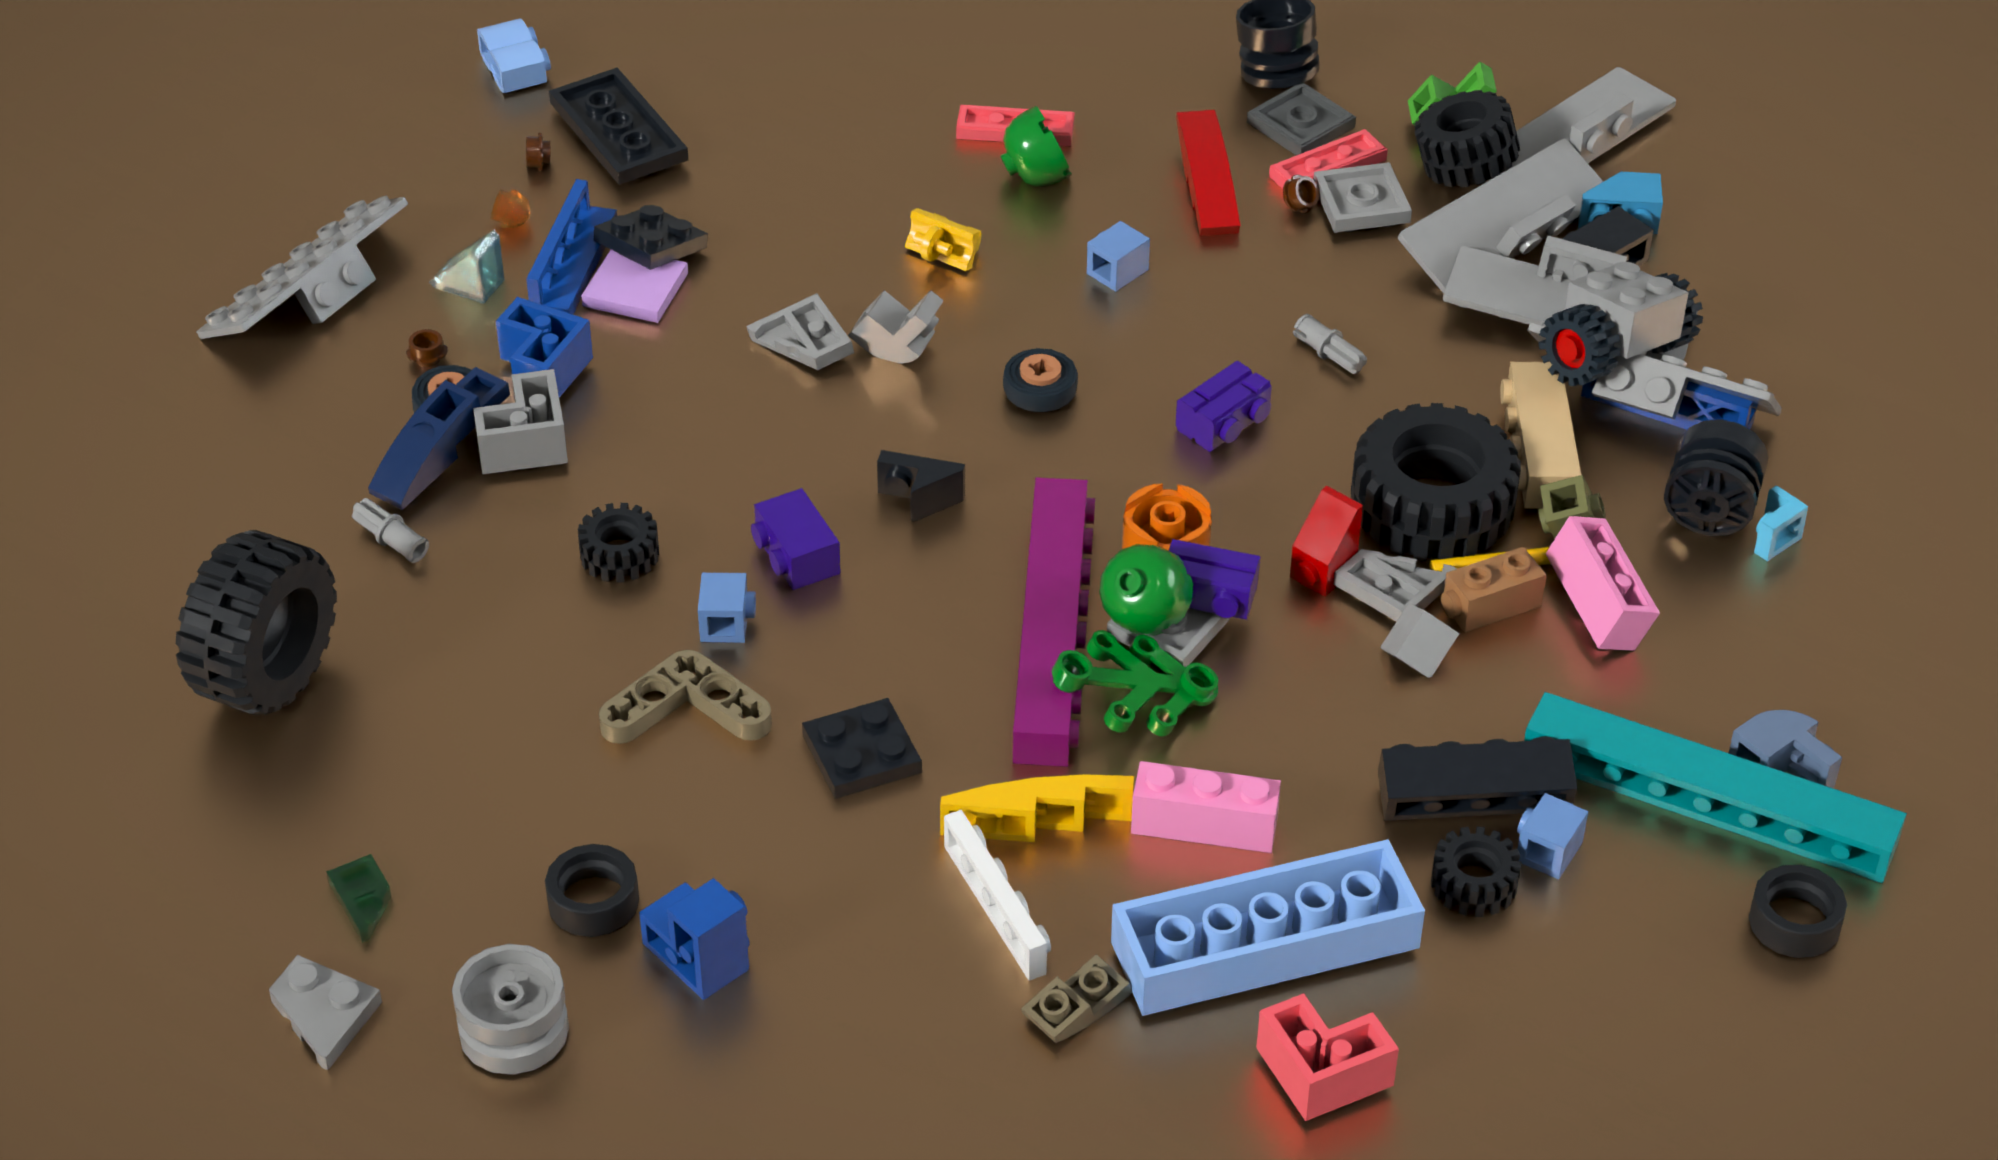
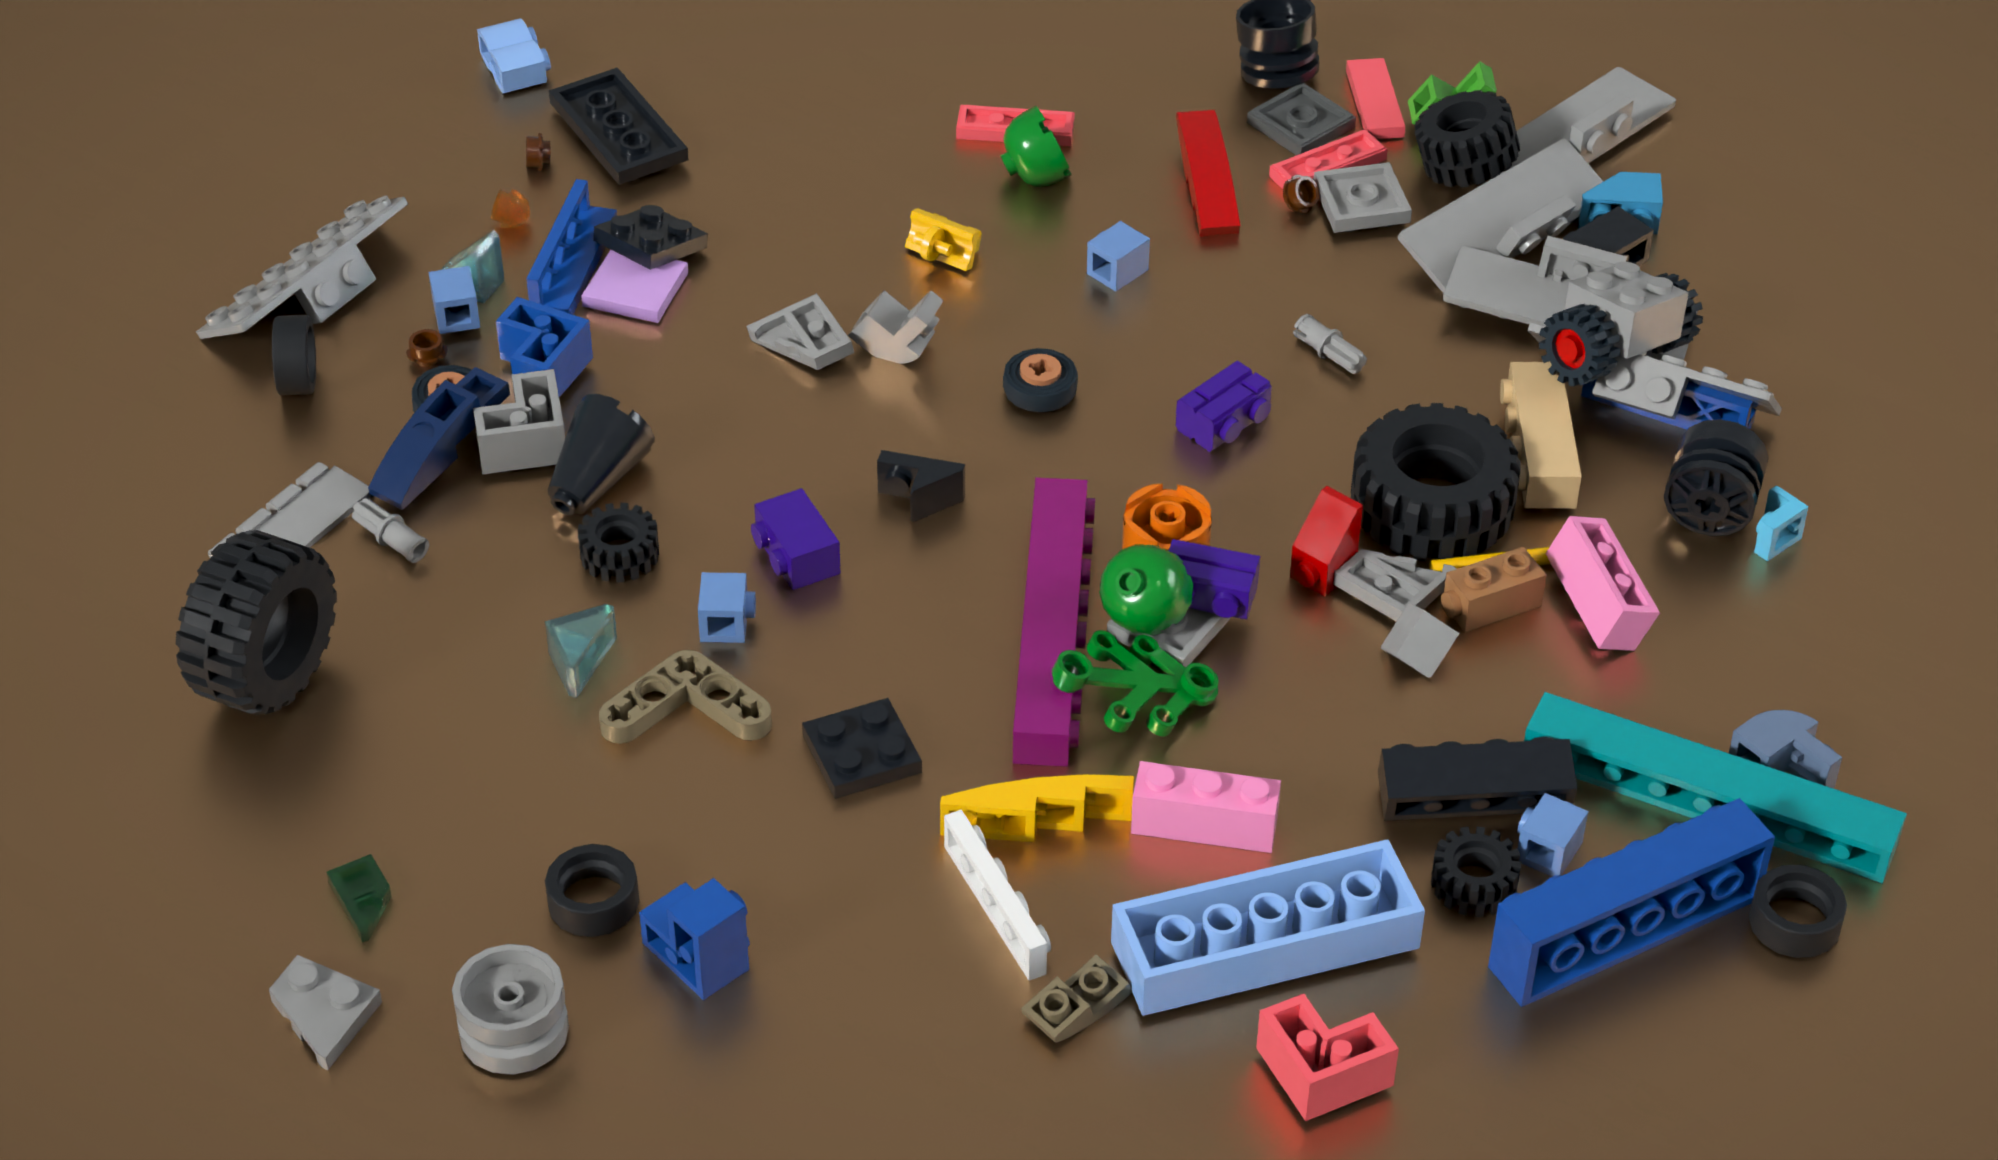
olive brick [1539,475,1606,538] -> none
none -> light grey windscreen [208,462,373,558]
none -> black tyre [272,315,316,395]
none -> medium blue brick [429,266,480,334]
none -> clear light blue slope [545,604,617,698]
none -> black cone [548,394,655,515]
none -> coral tile [1346,58,1405,139]
none -> blue brick [1488,798,1775,1007]

